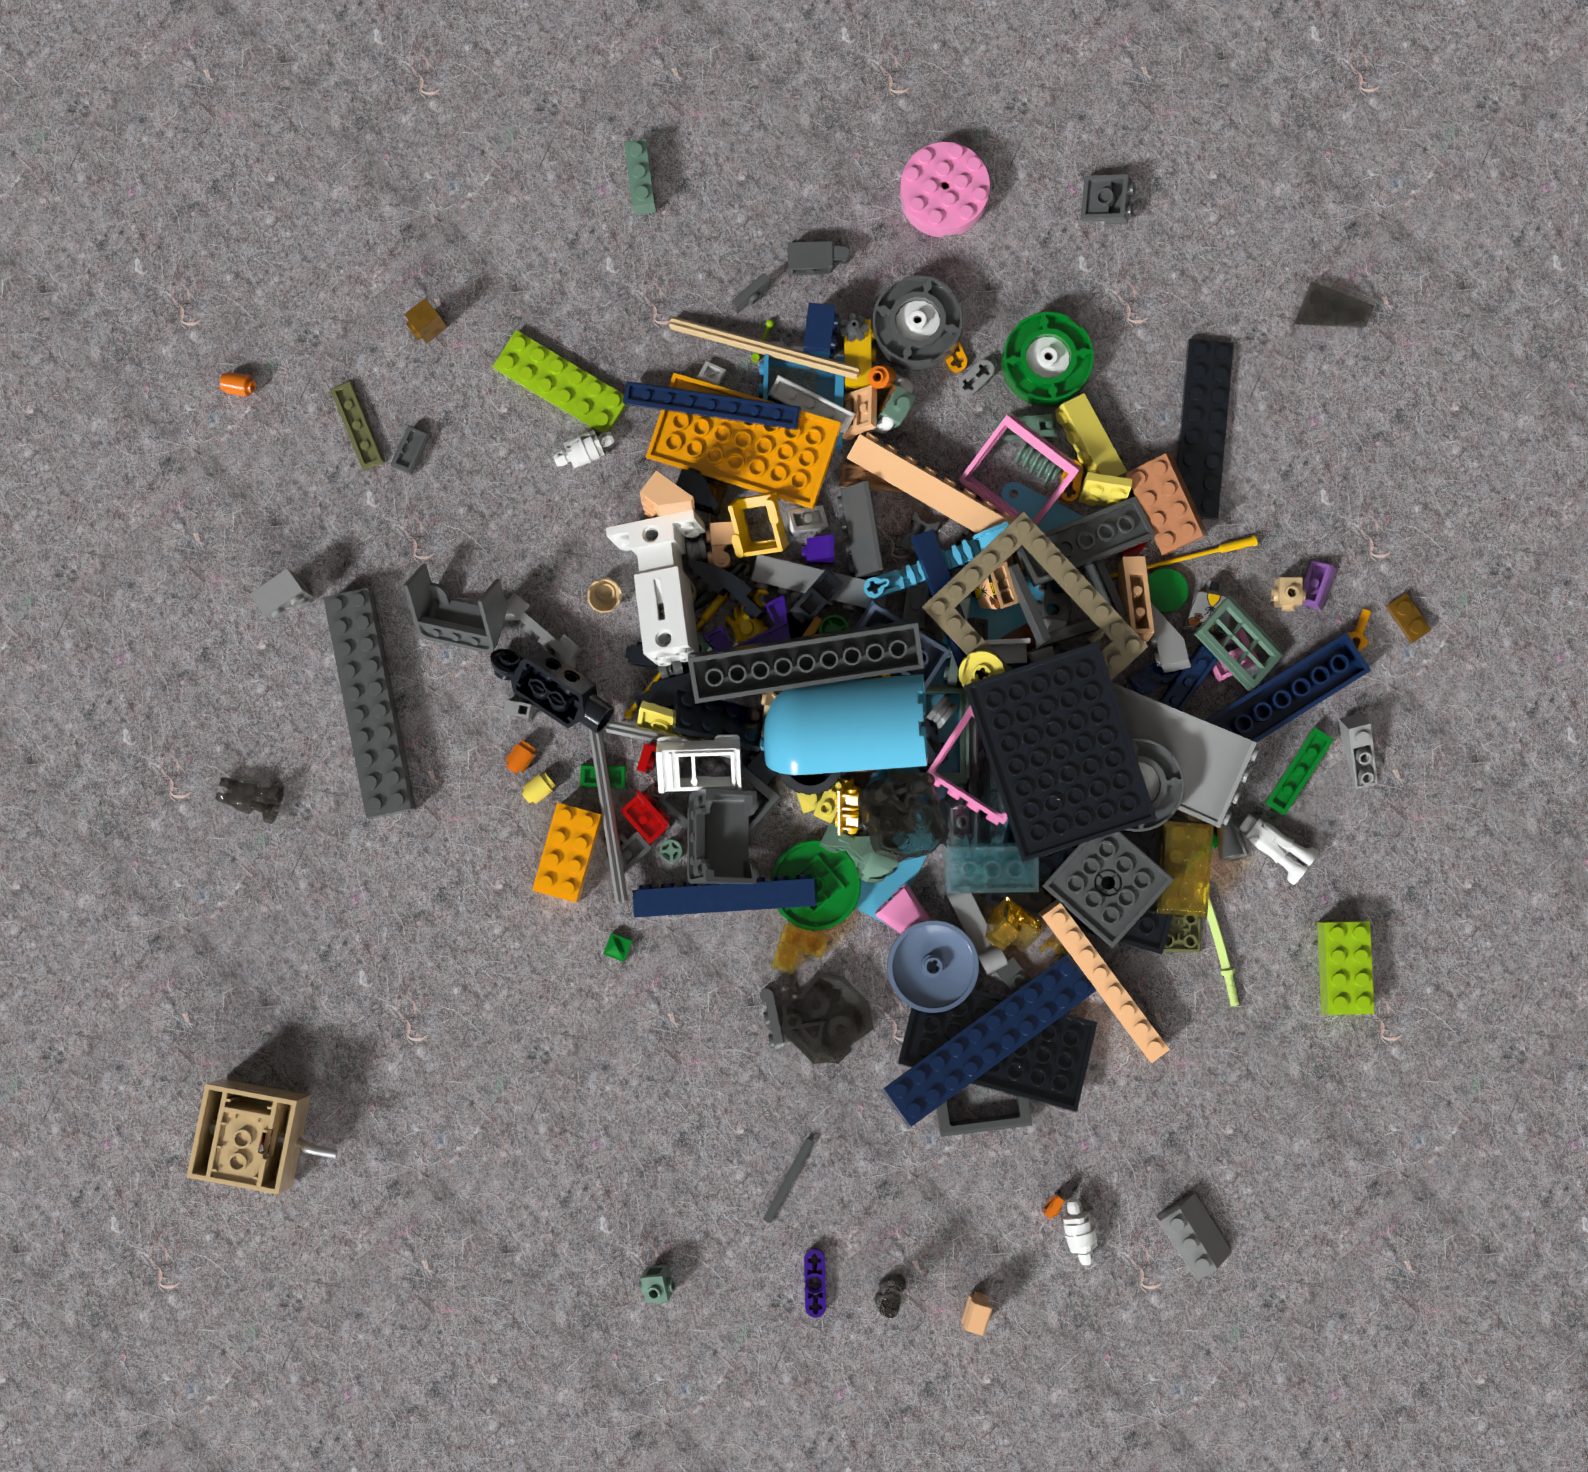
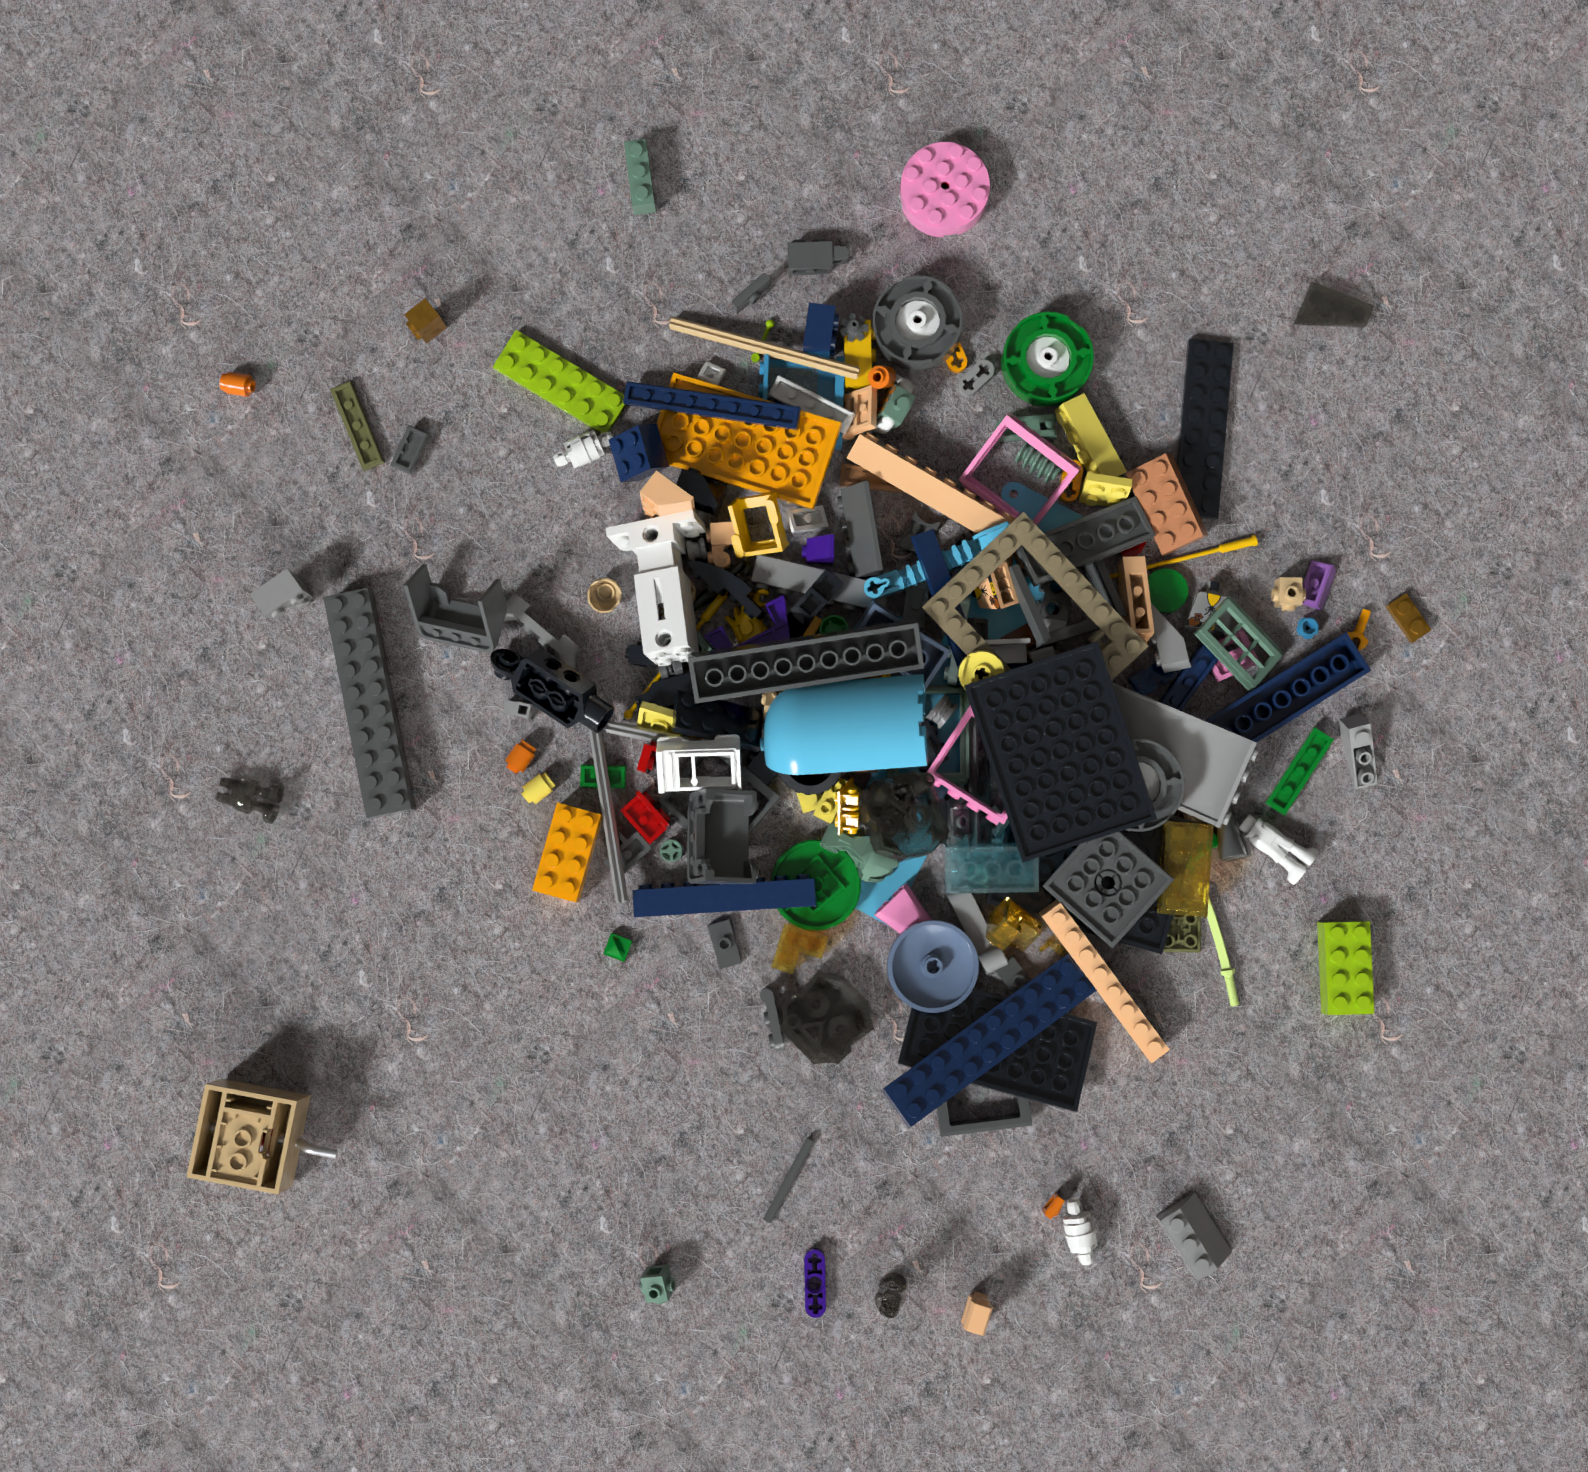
dark grey plate [1080,174,1136,224] -> none
none -> dark blue brick [609,424,669,483]
none -> dark grey plate [708,919,742,969]
none -> dark grey tile [991,805,1009,837]
none -> dark azure plate [1296,617,1319,639]

